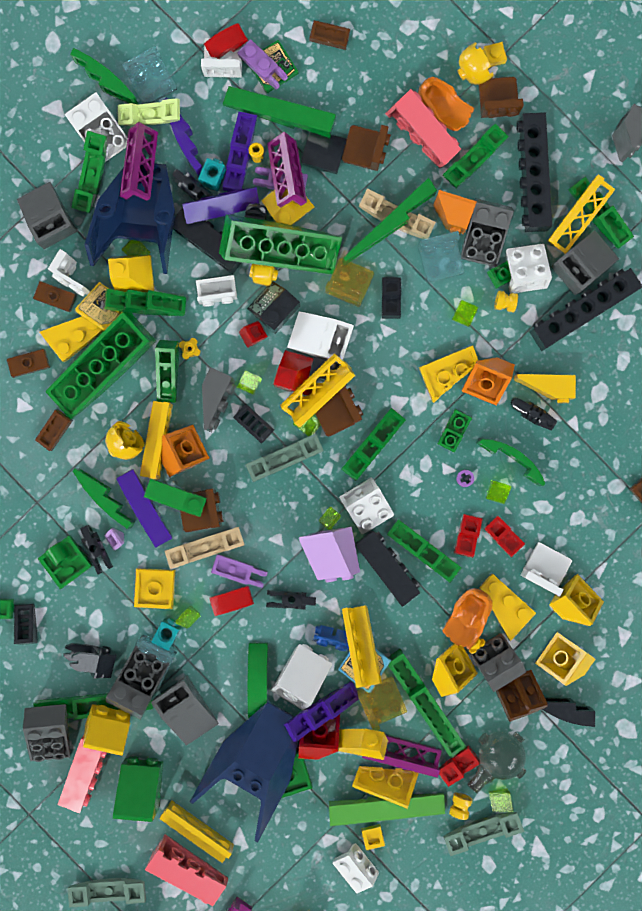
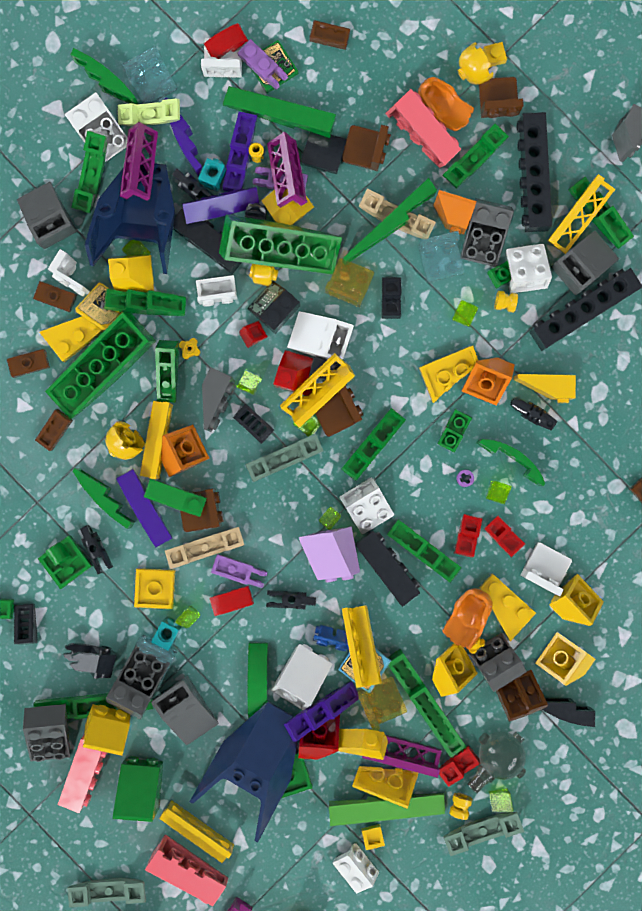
lavender slope [104,528,124,551] -> none

